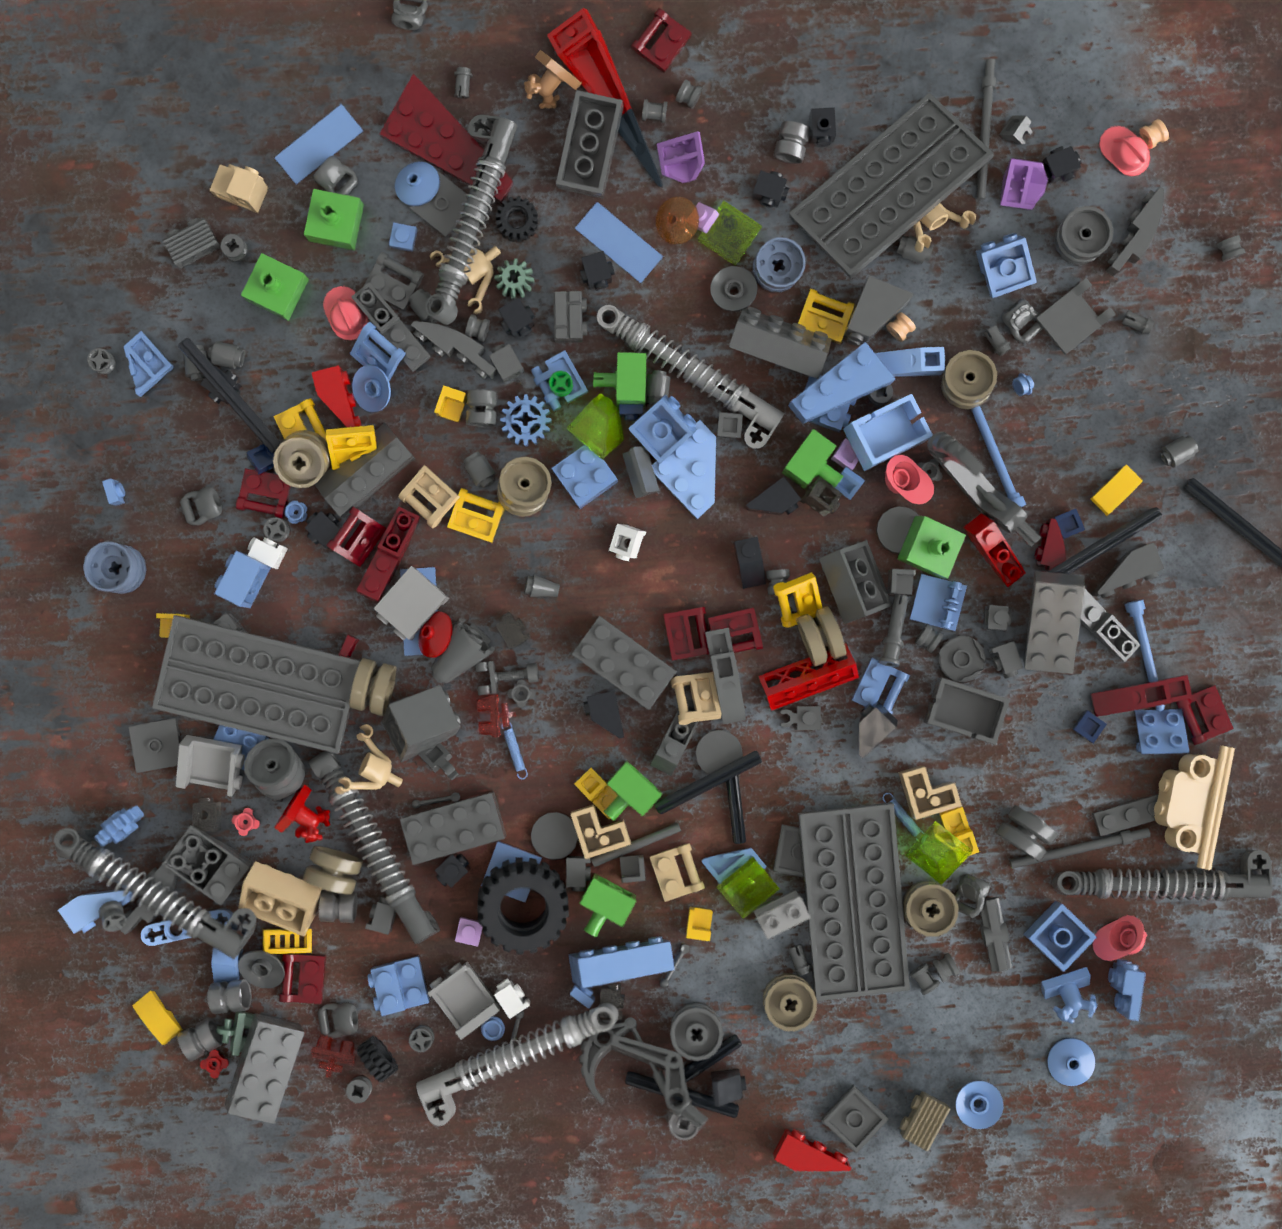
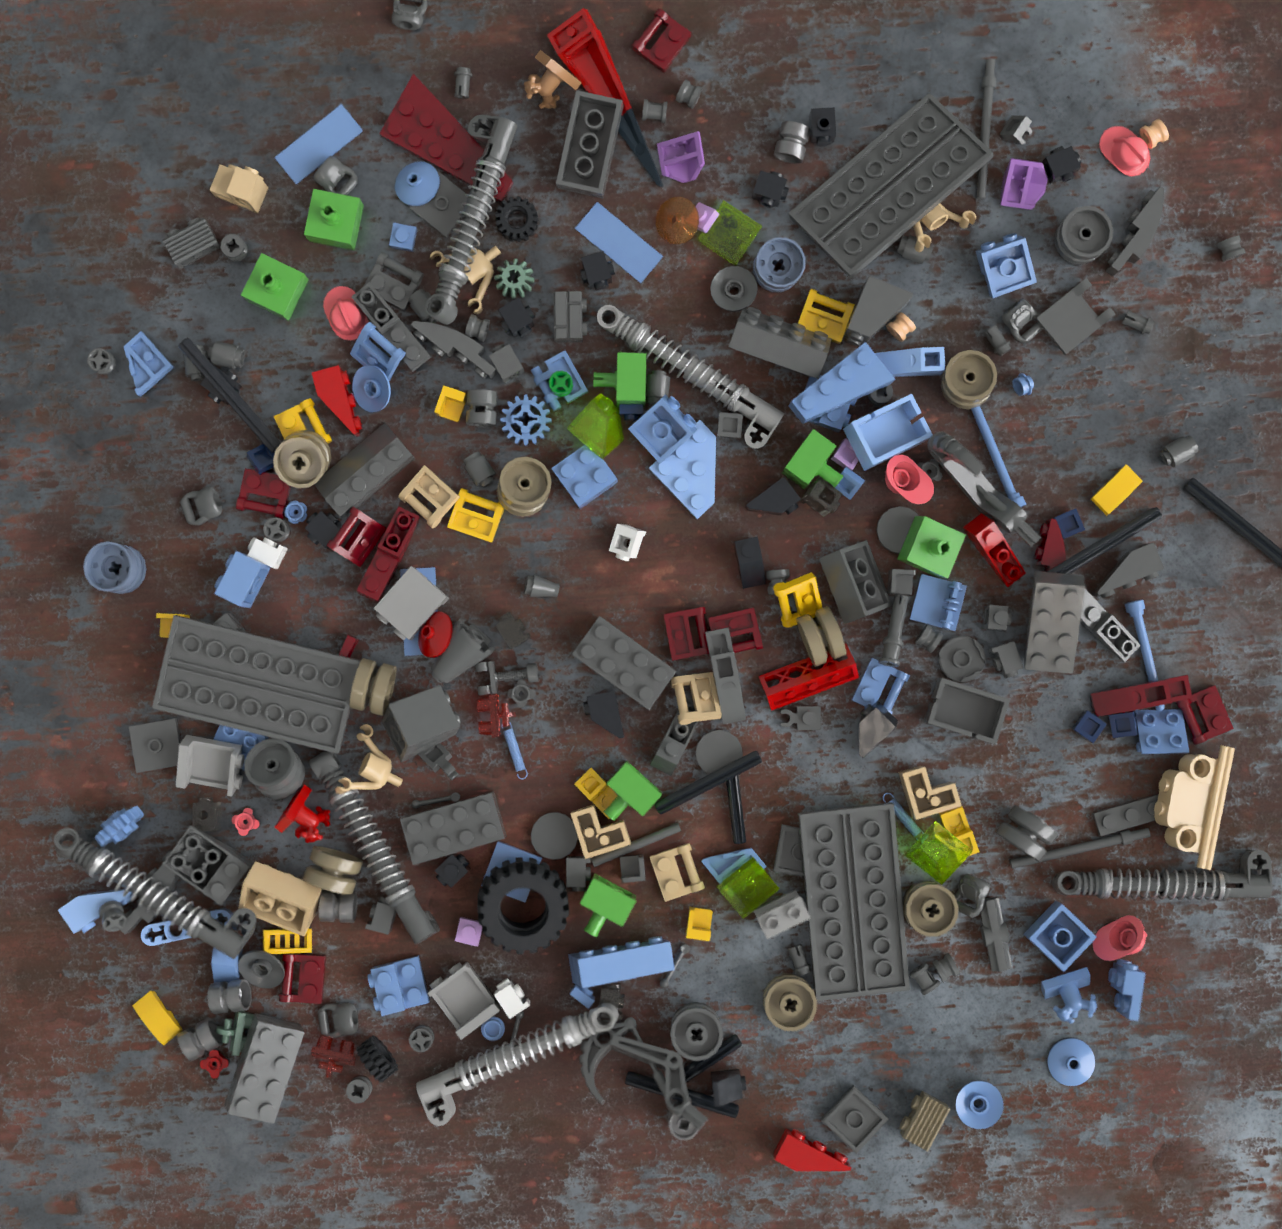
medium blue plate [102,479,125,506] -> none
yellow wing [326,425,377,470] -> none
dark grey panel [623,446,660,498] -> none
none -> dark blue plate [1109,710,1138,738]

